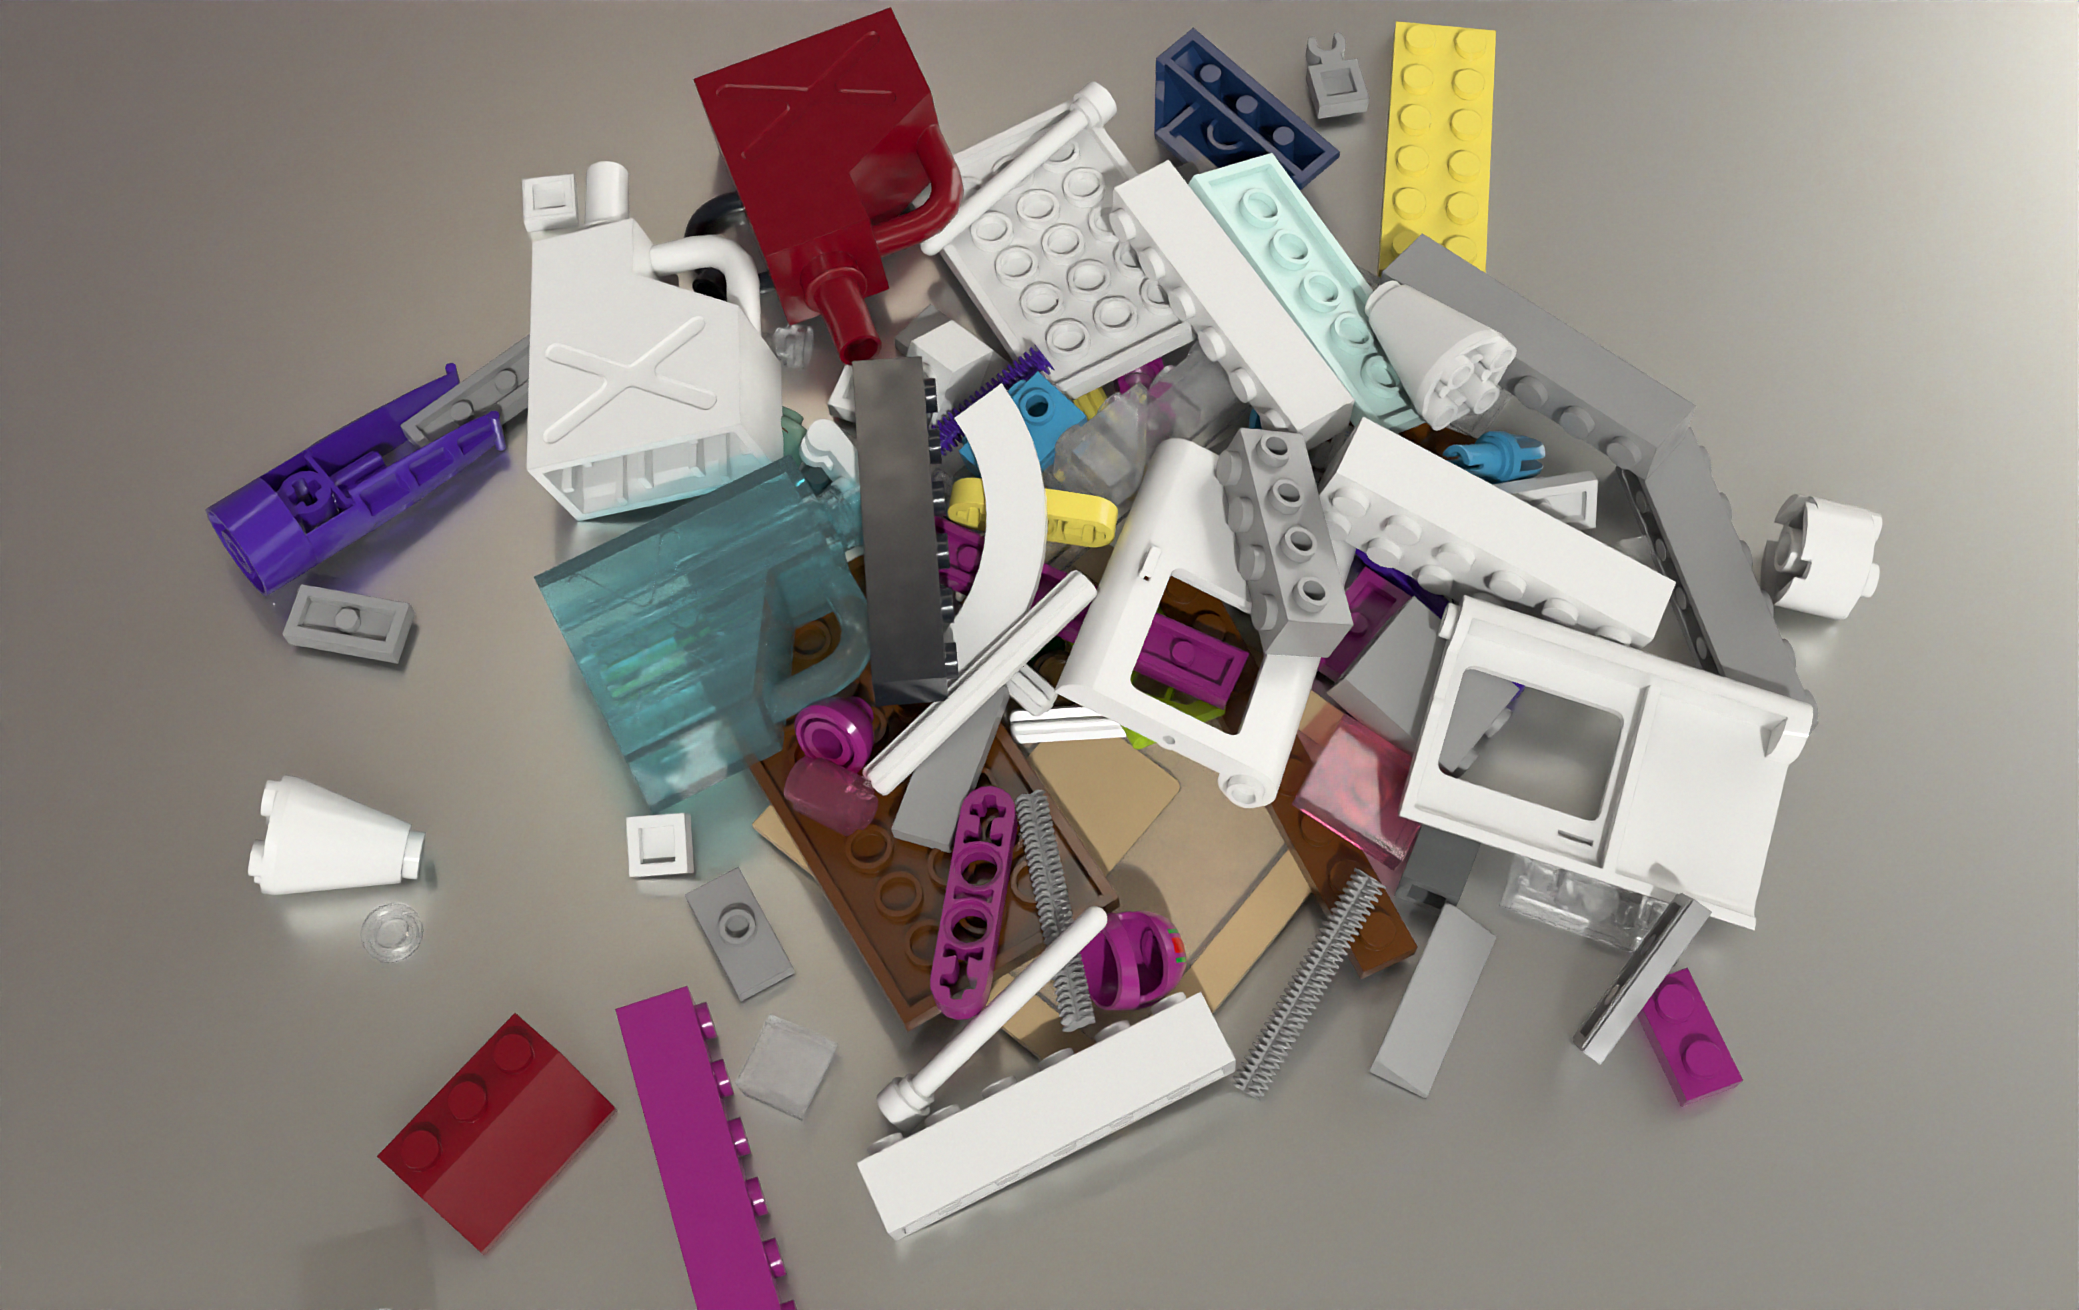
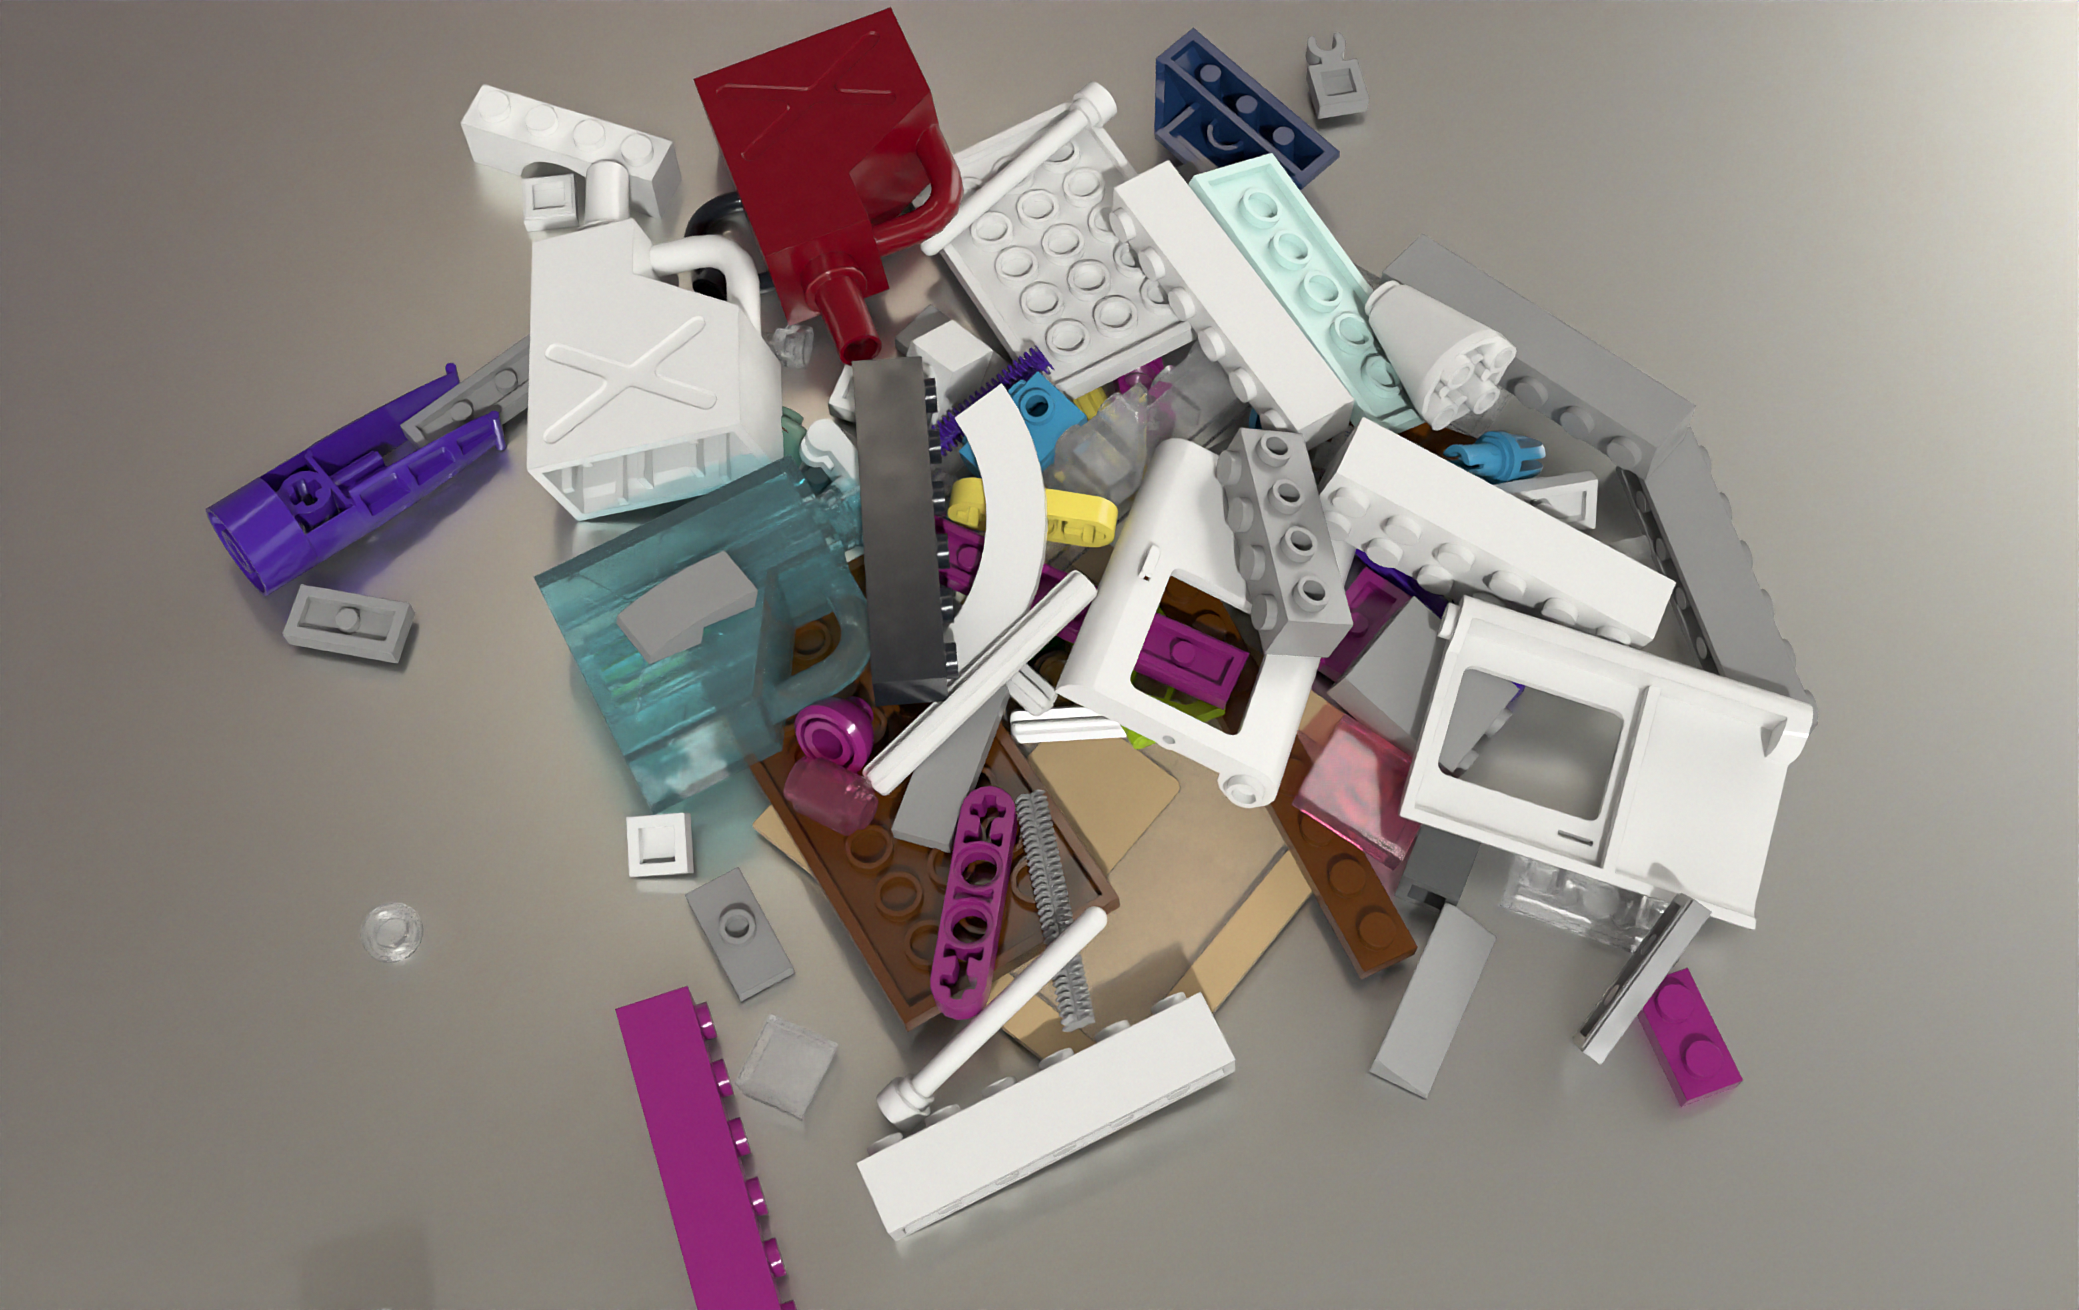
white cone [248,775,426,895] -> none
dark red slope [377,1013,617,1255] -> none
magenta helmet [1079,910,1186,1011] -> none
light grey axle [1231,868,1386,1101] -> none
light yellow plate [1376,21,1496,282] -> none
white brick [1760,494,1882,620] -> none
none -> white arch [460,84,682,219]
none -> light grey slope [616,550,758,665]

